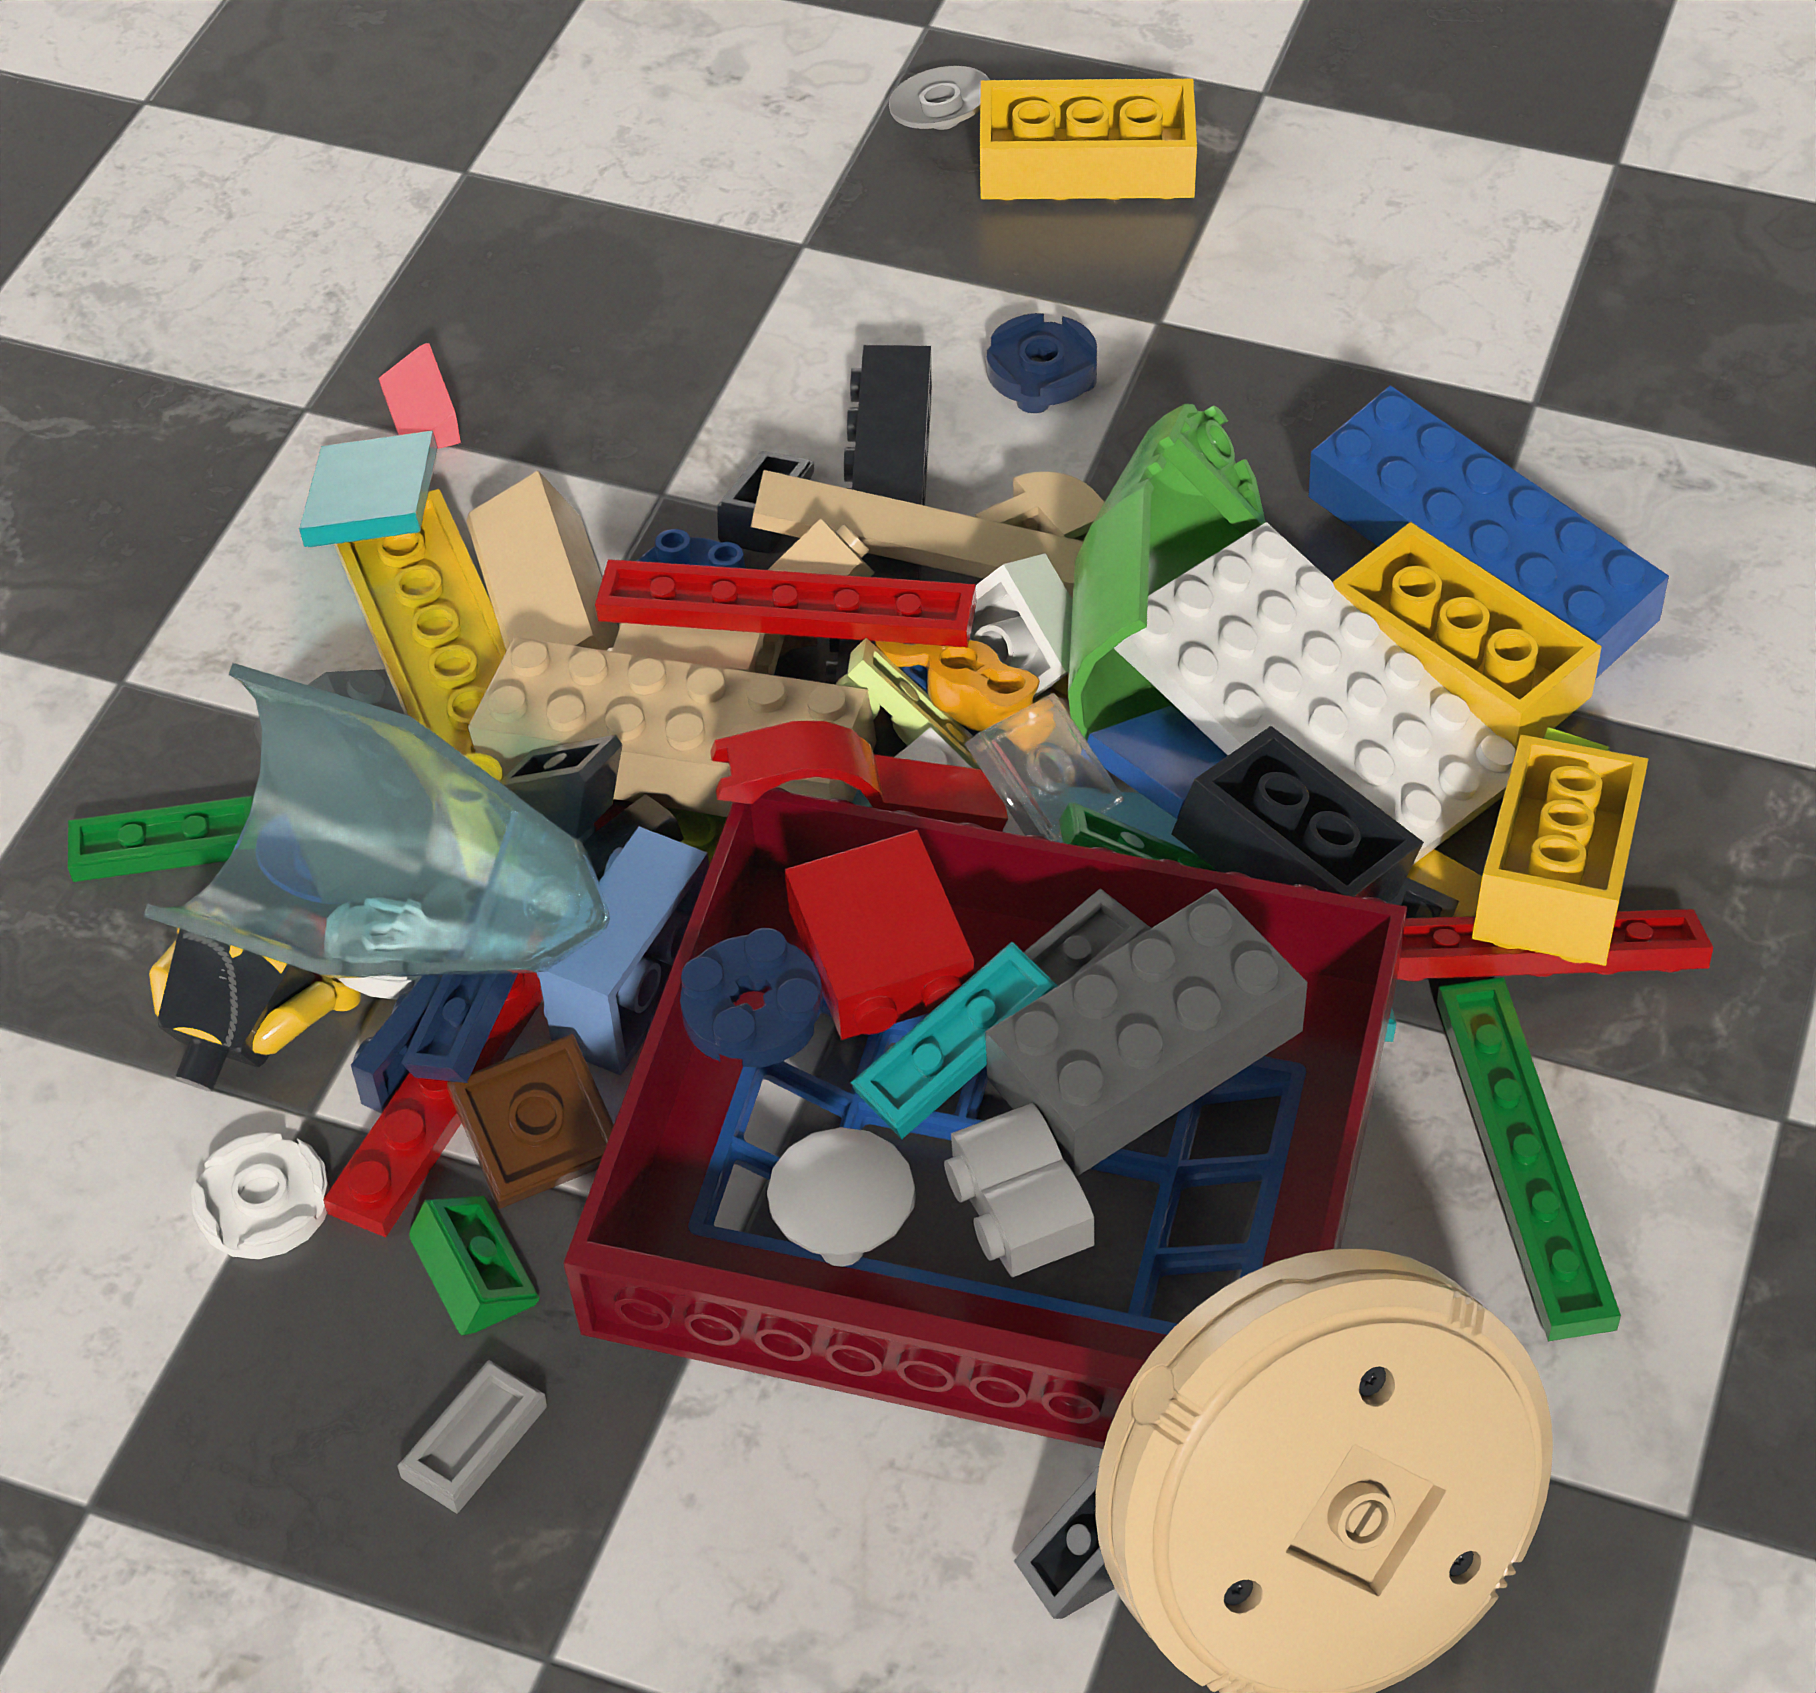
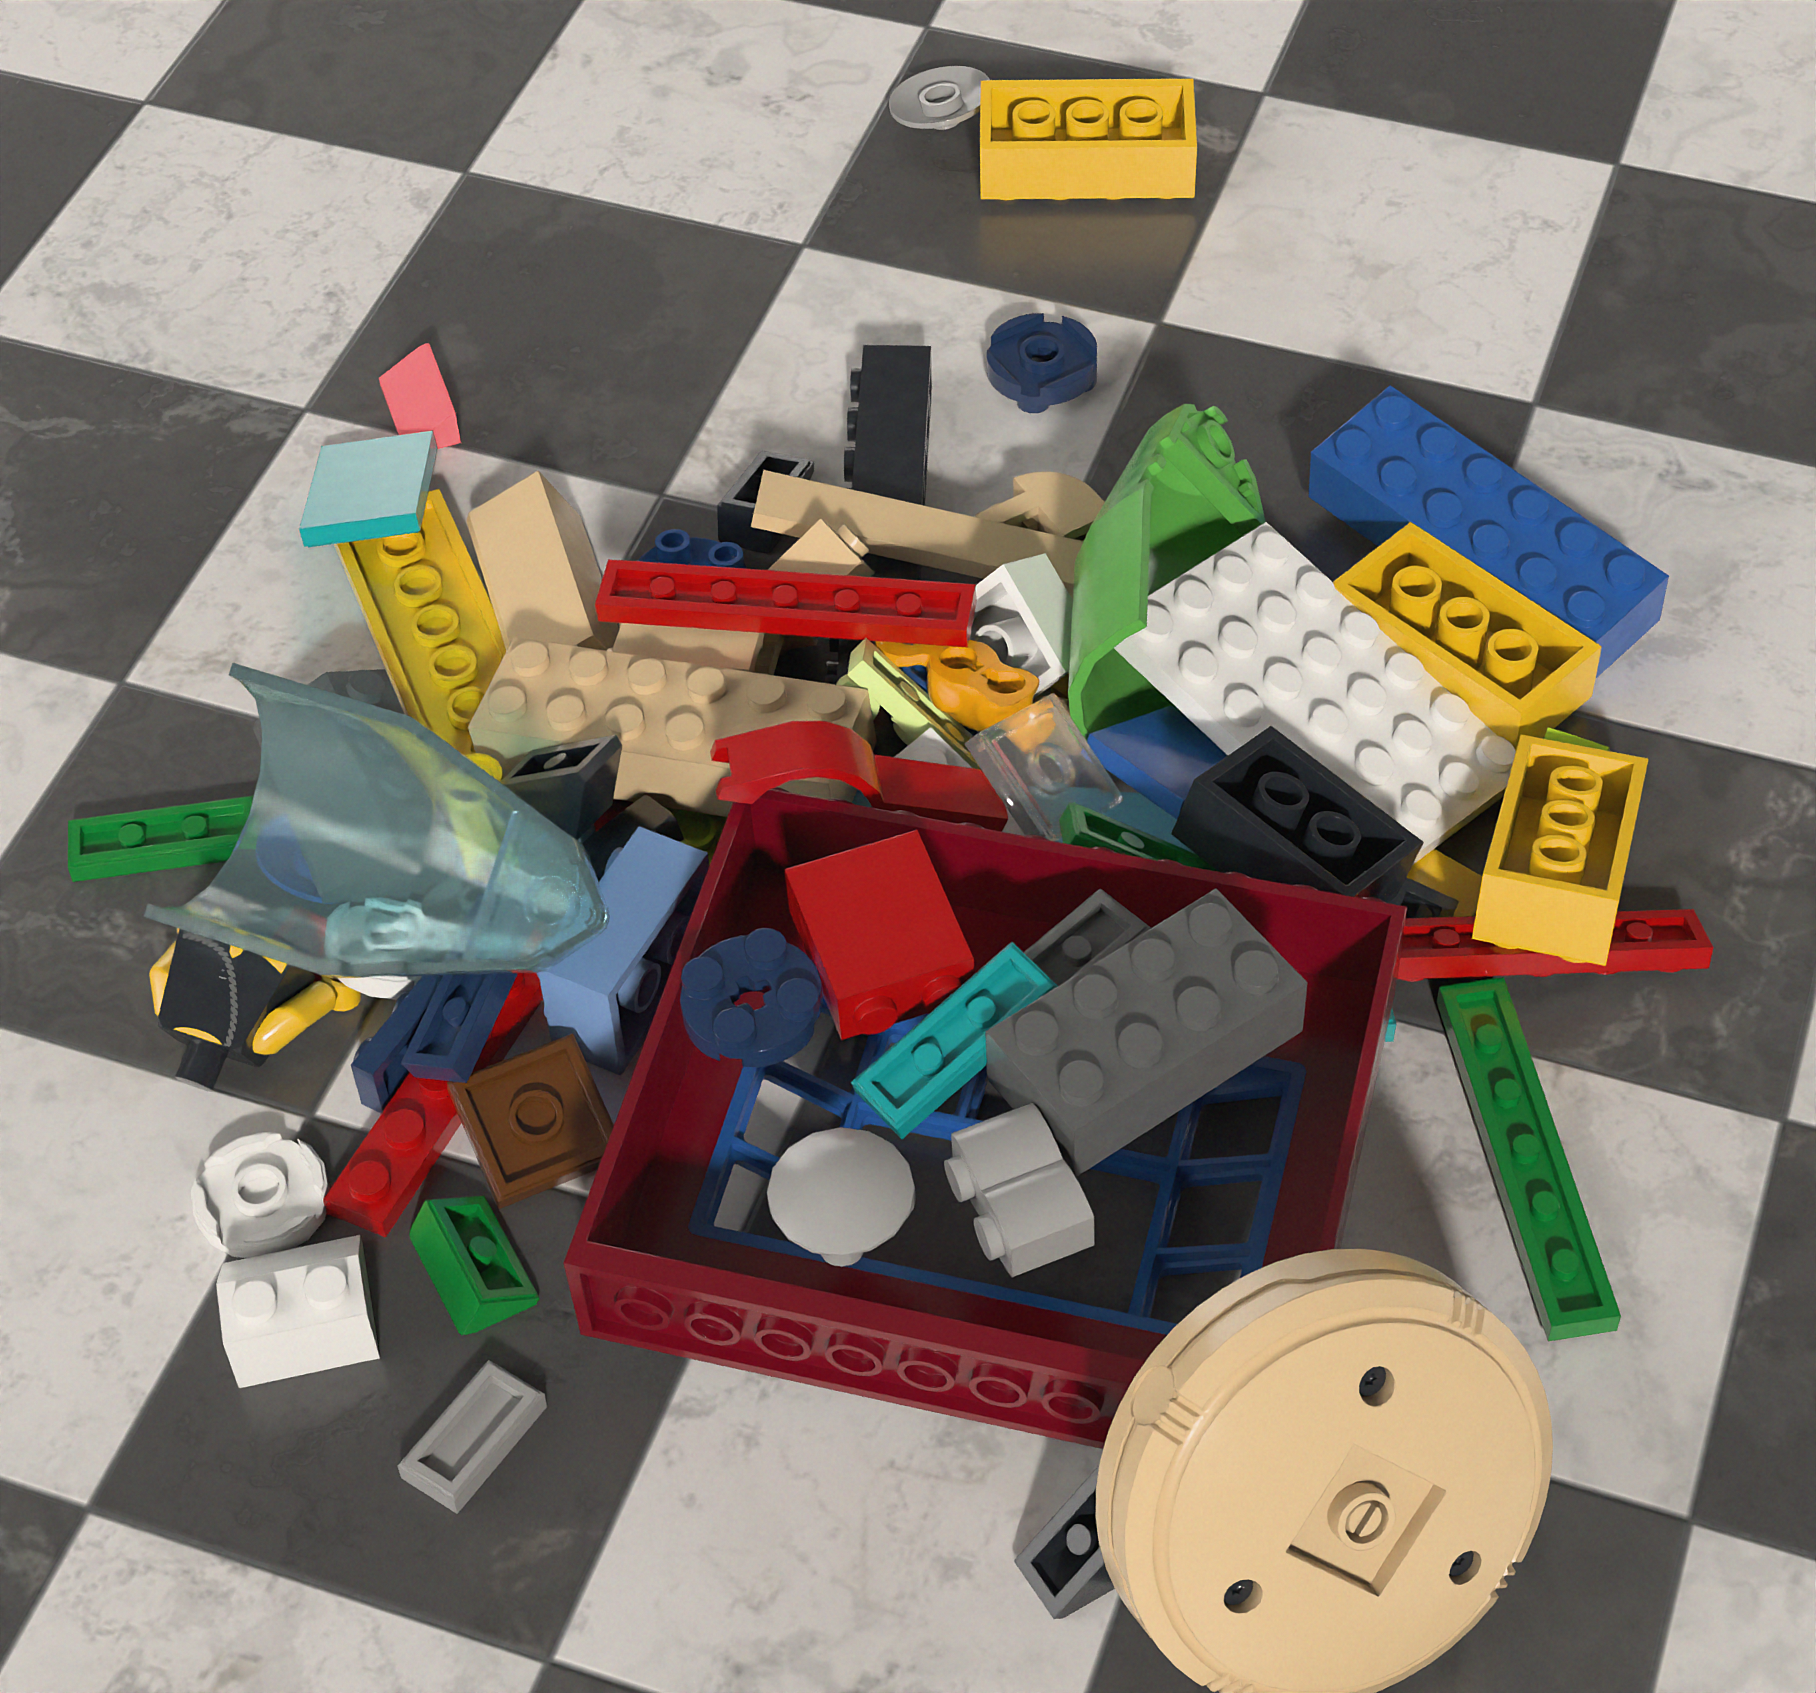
none -> white slope [216,1235,380,1388]

